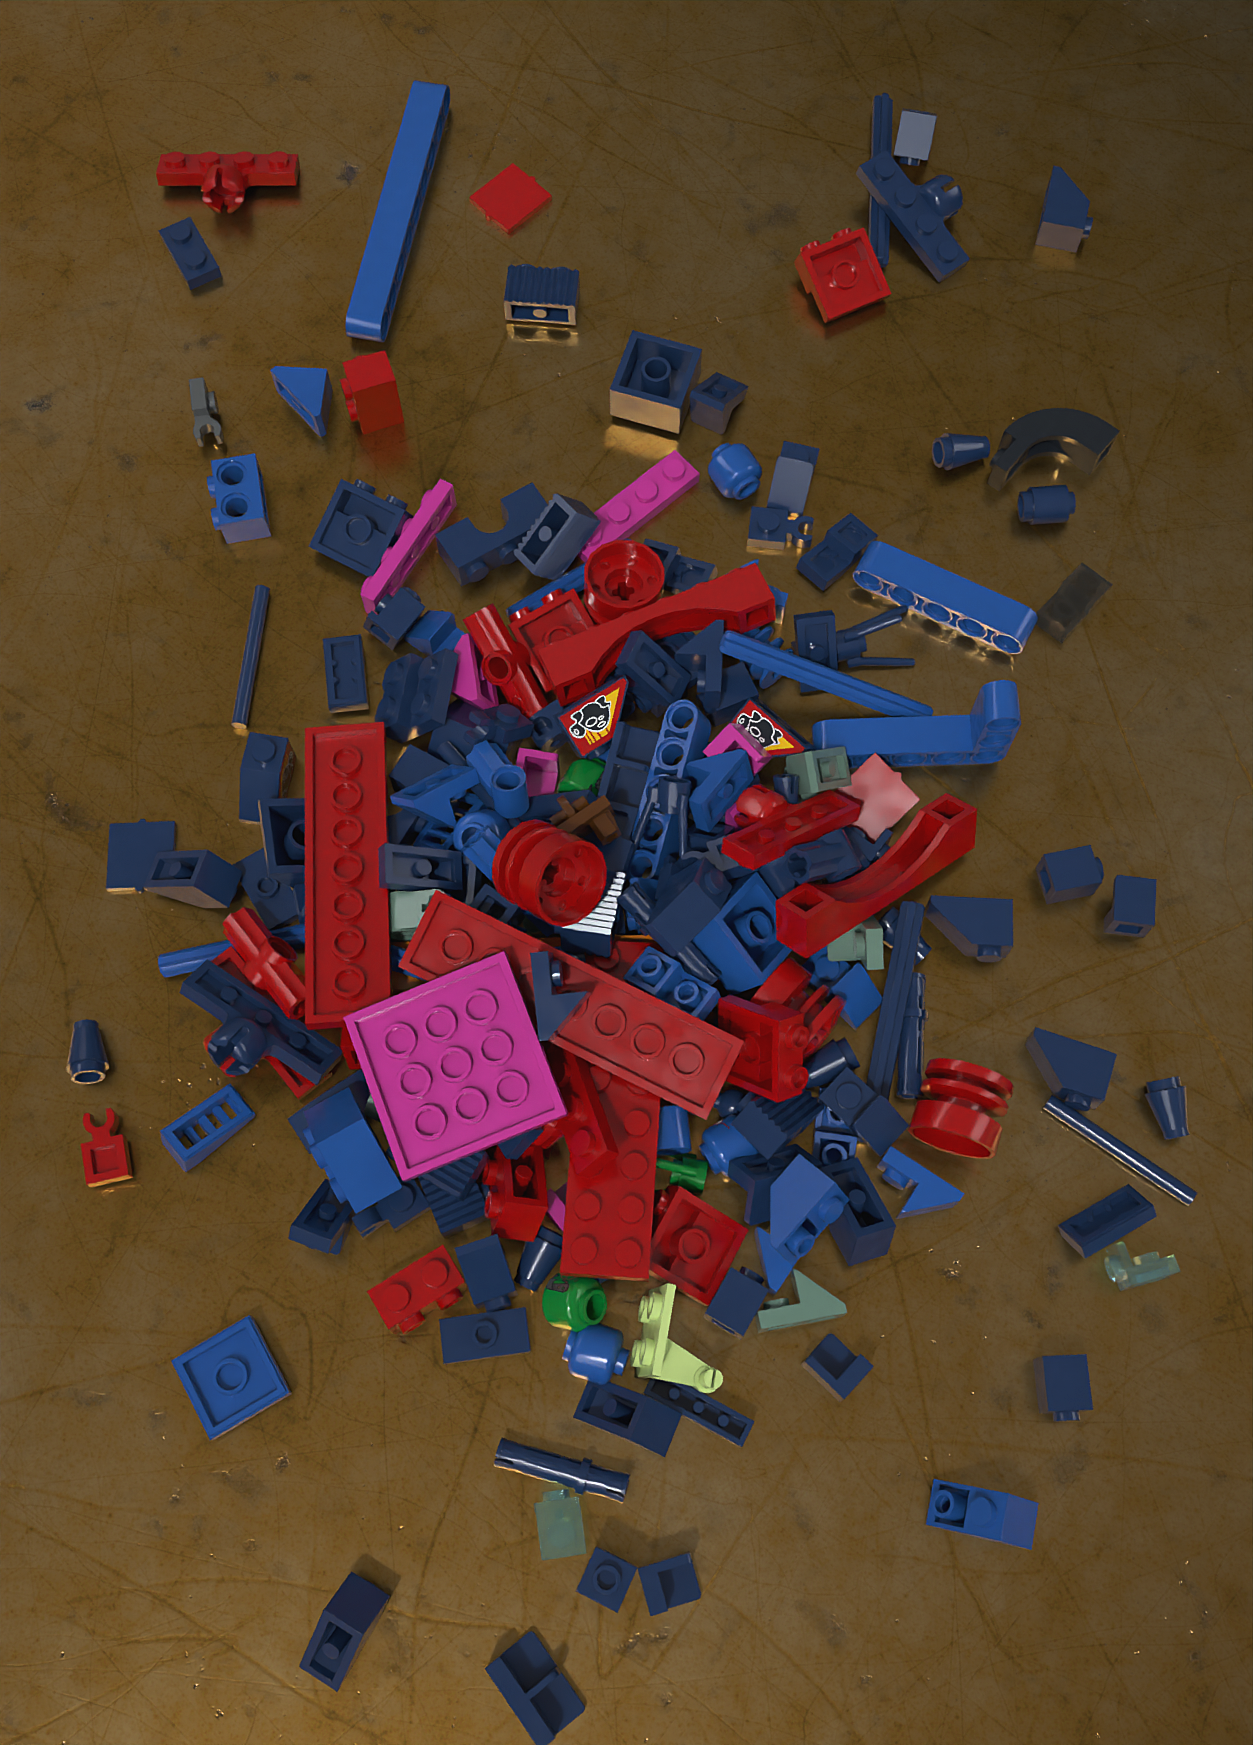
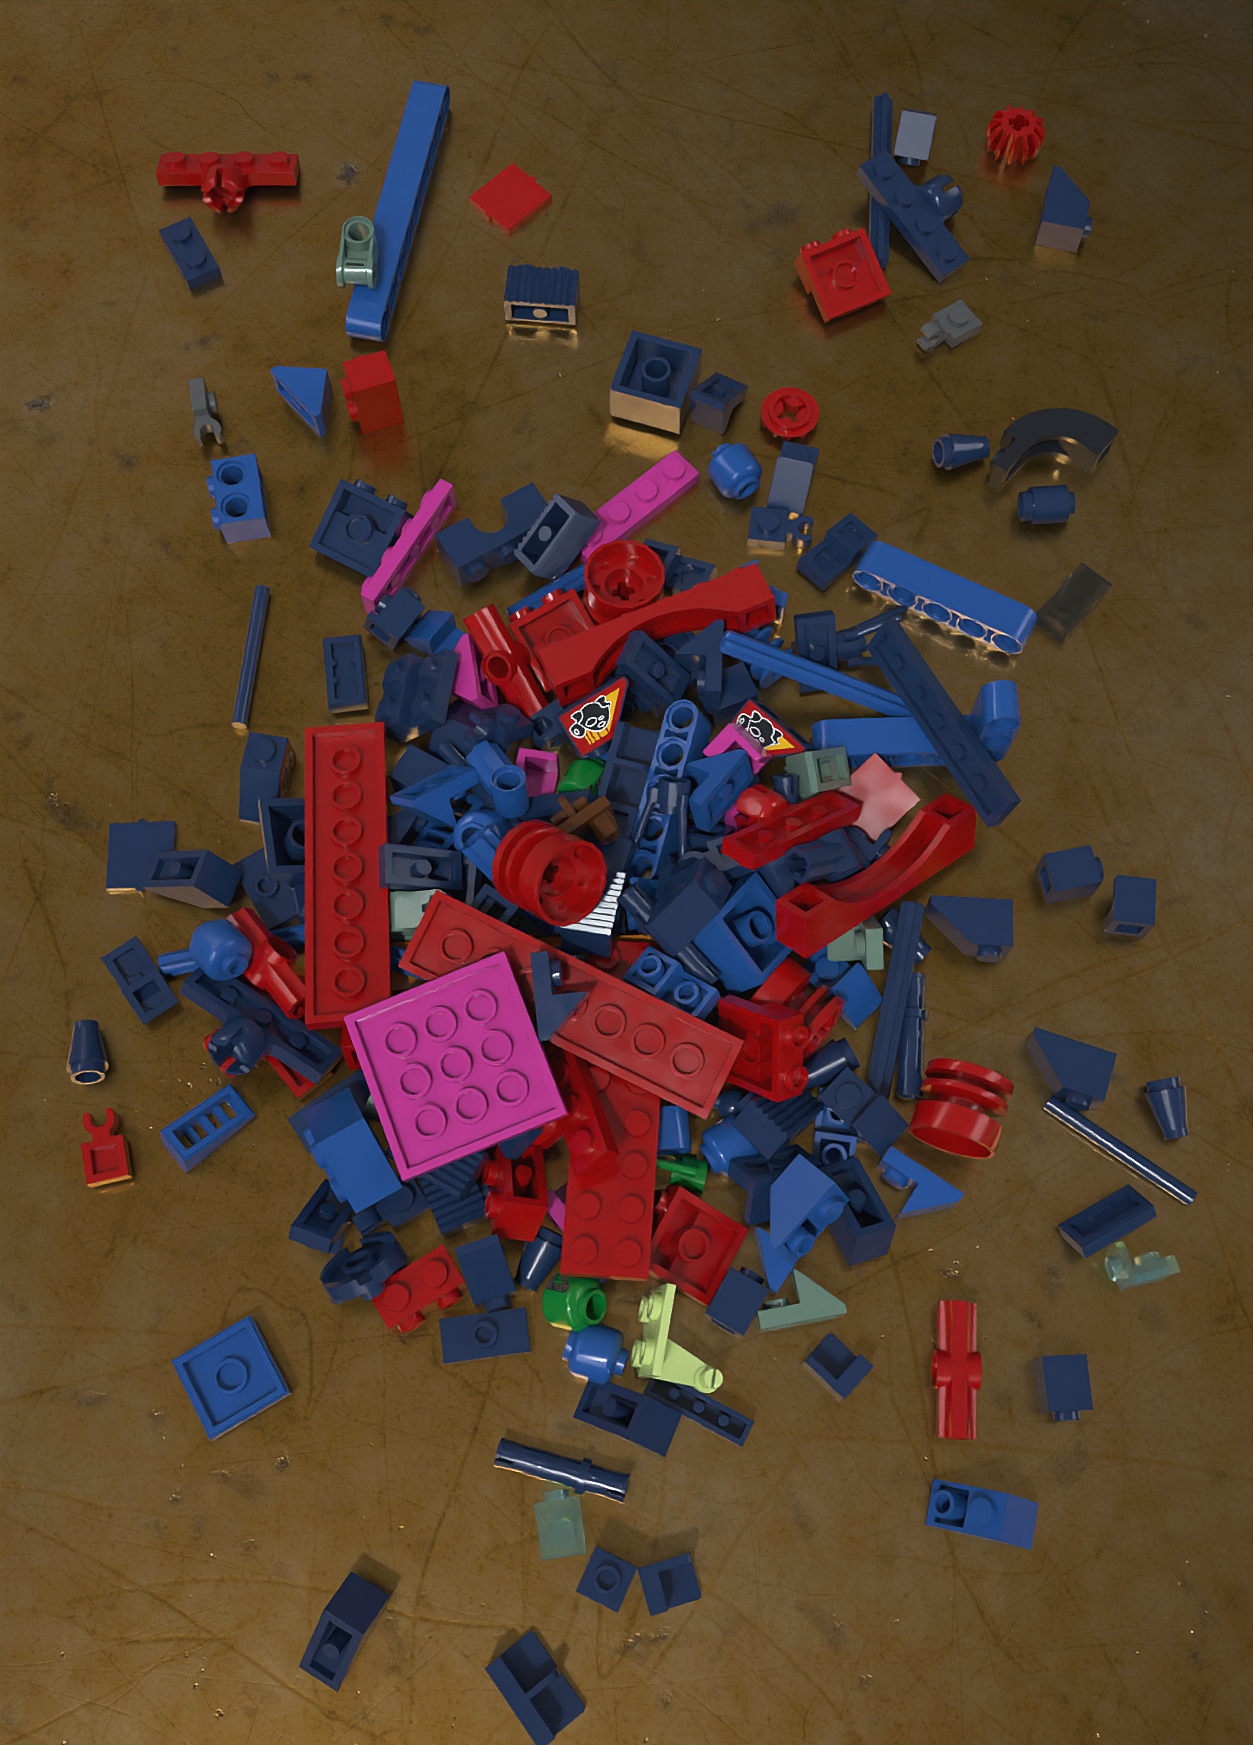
none -> dark blue slope [101,936,179,1025]
none -> blue head [189,919,253,981]
none -> dark blue plate [319,1231,408,1305]
none -> sand green piece [336,216,379,289]
none -> red gear [761,387,819,442]
none -> dark blue plate [866,619,1021,828]
none -> dark grey plate [917,299,982,352]
none -> red piece [931,1300,982,1440]
none -> red gear [985,104,1046,166]

